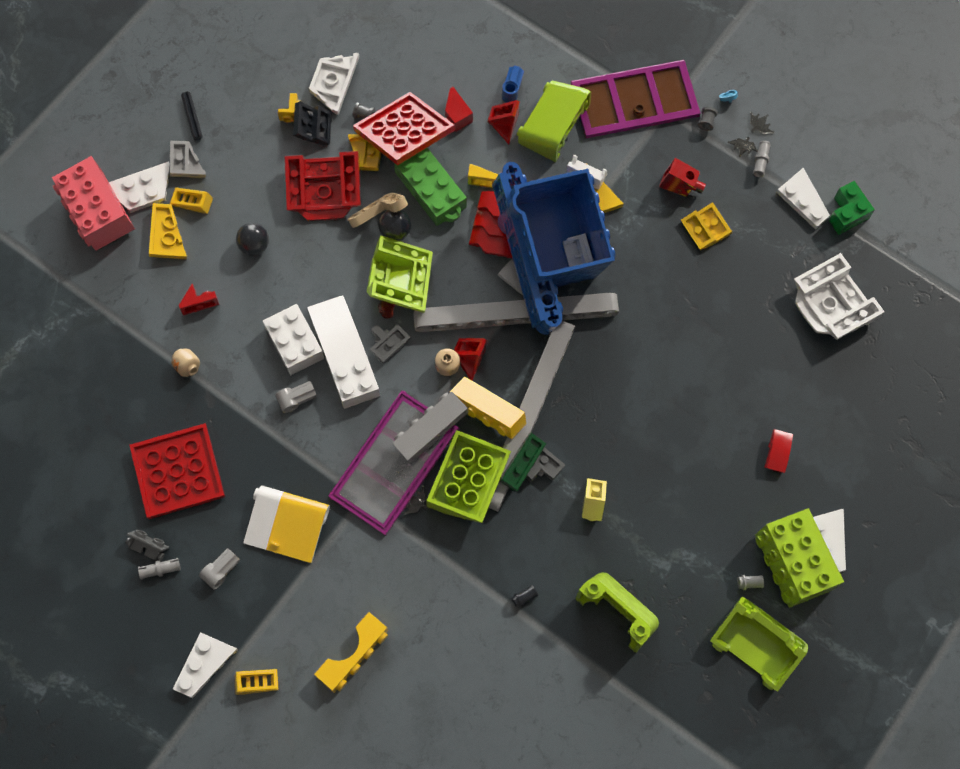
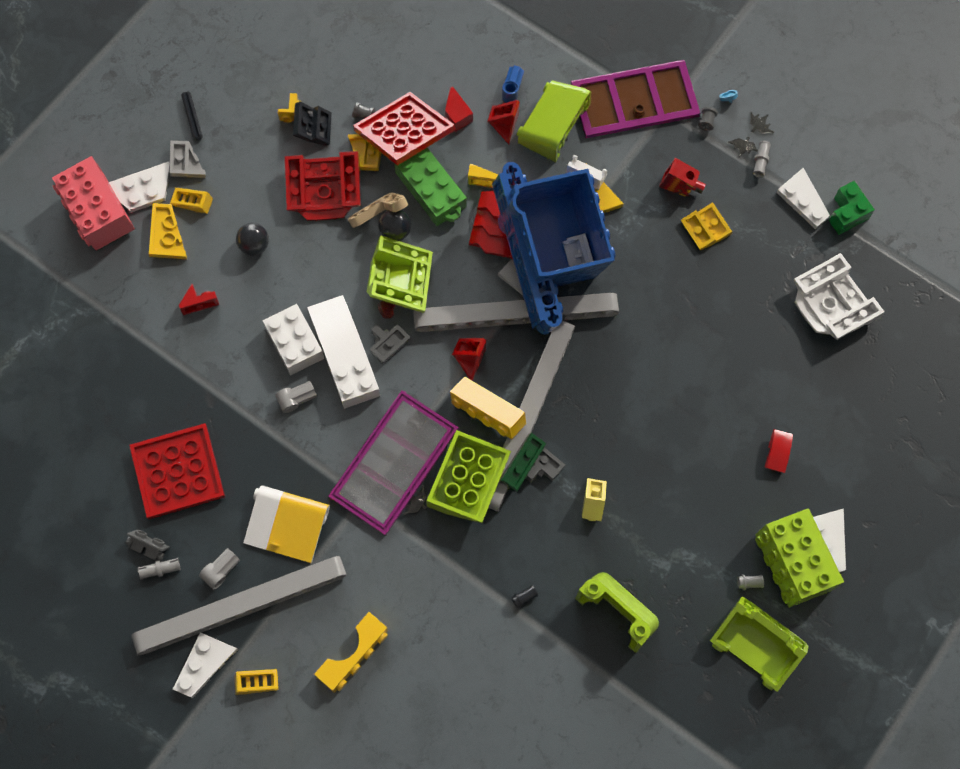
tan head [171,348,200,377] -> none
white wing [309,53,359,115] -> none
light grey brick [393,391,469,463] -> none
tan head [435,349,460,376] -> none
none -> light grey beam [131,556,347,655]

